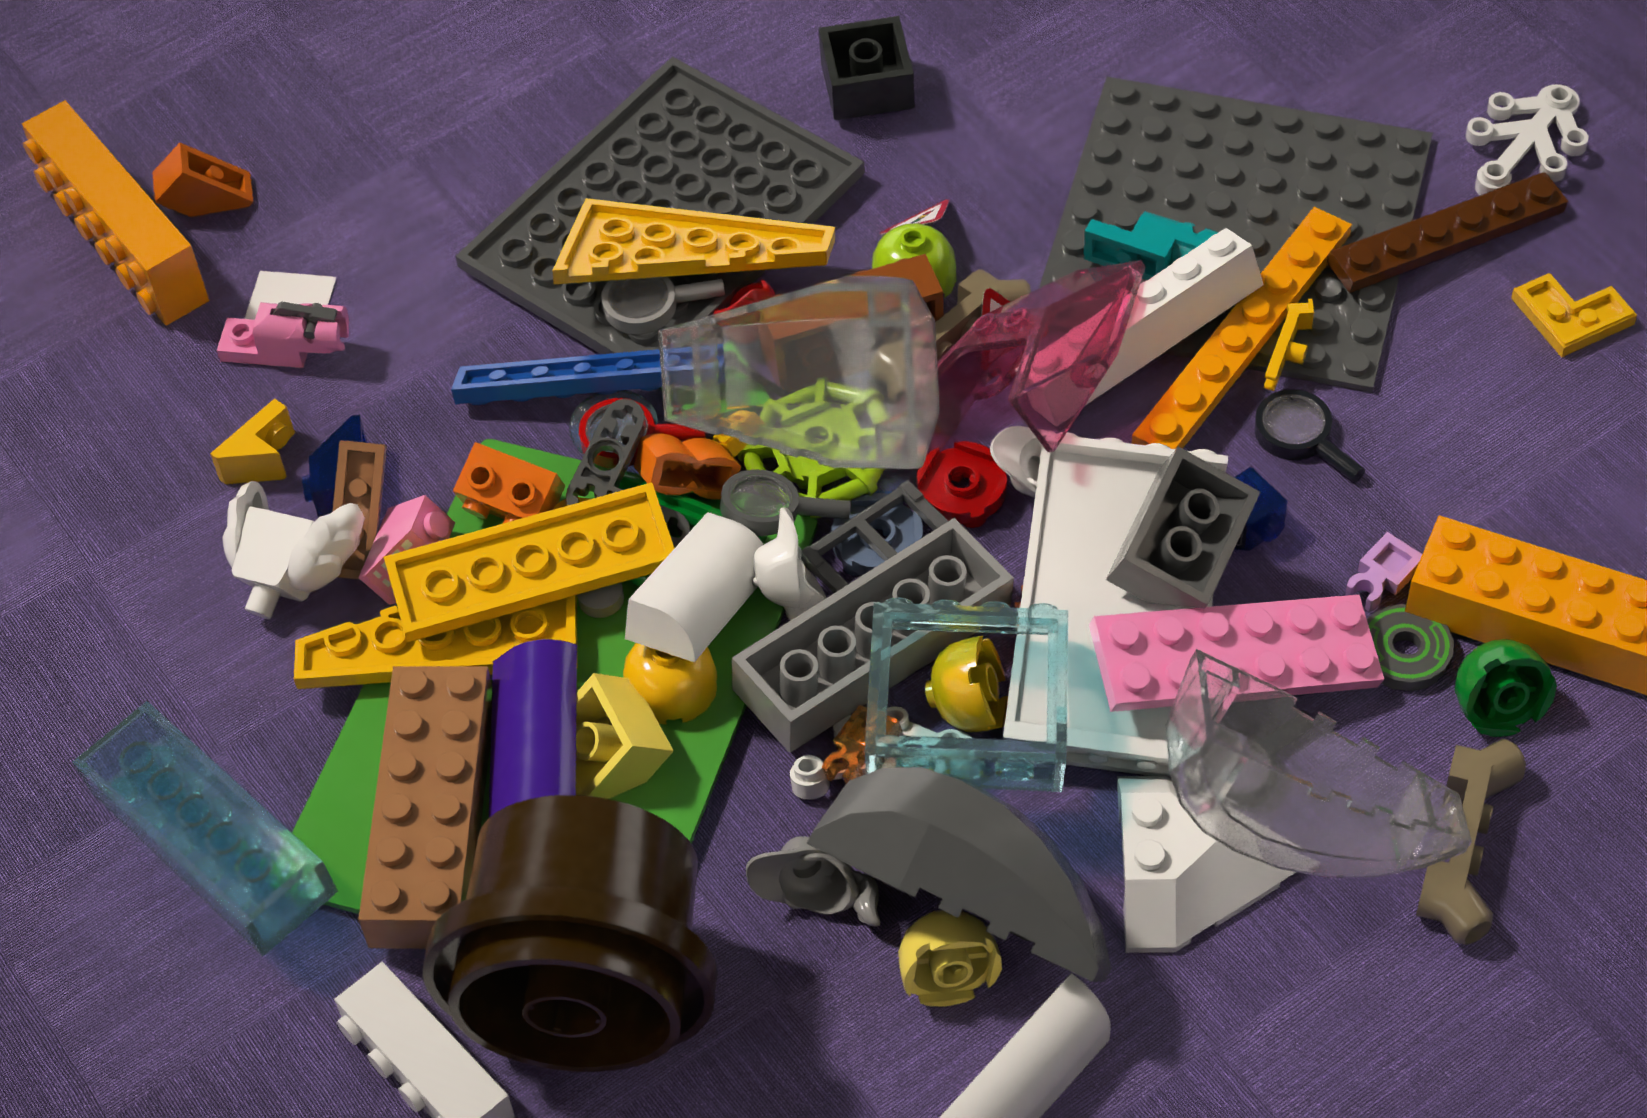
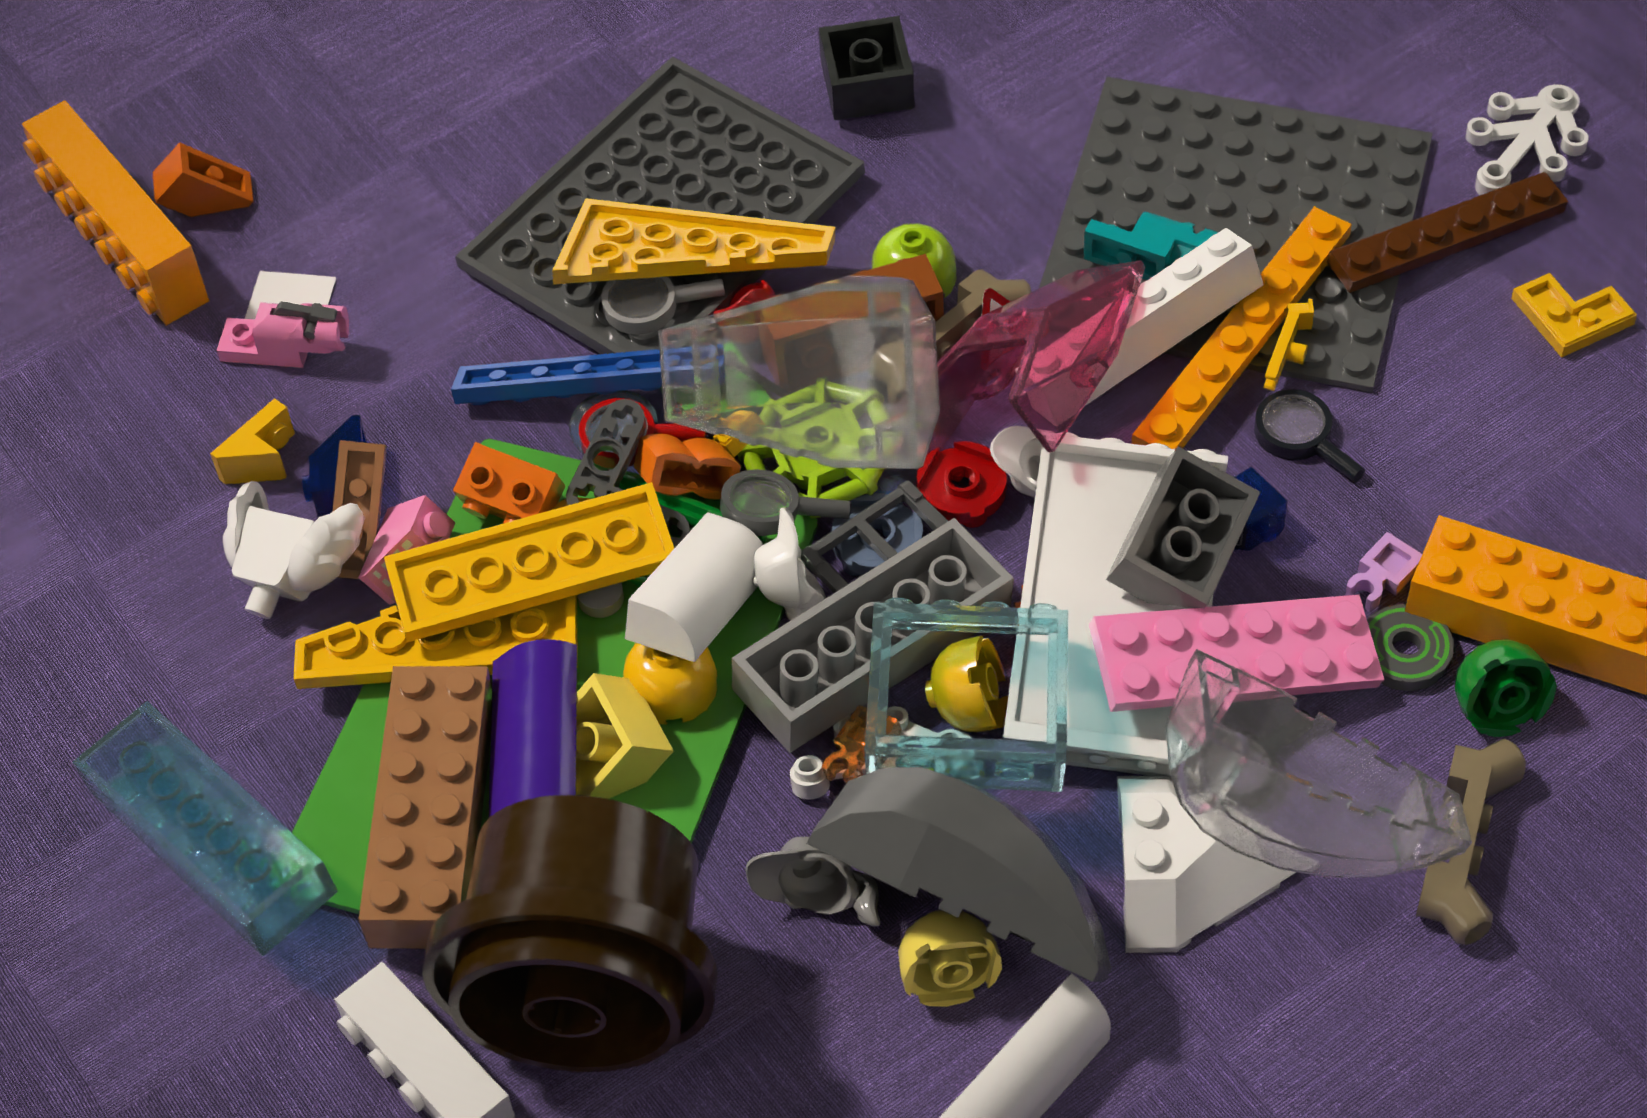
sticker [879,199,950,234] -> none

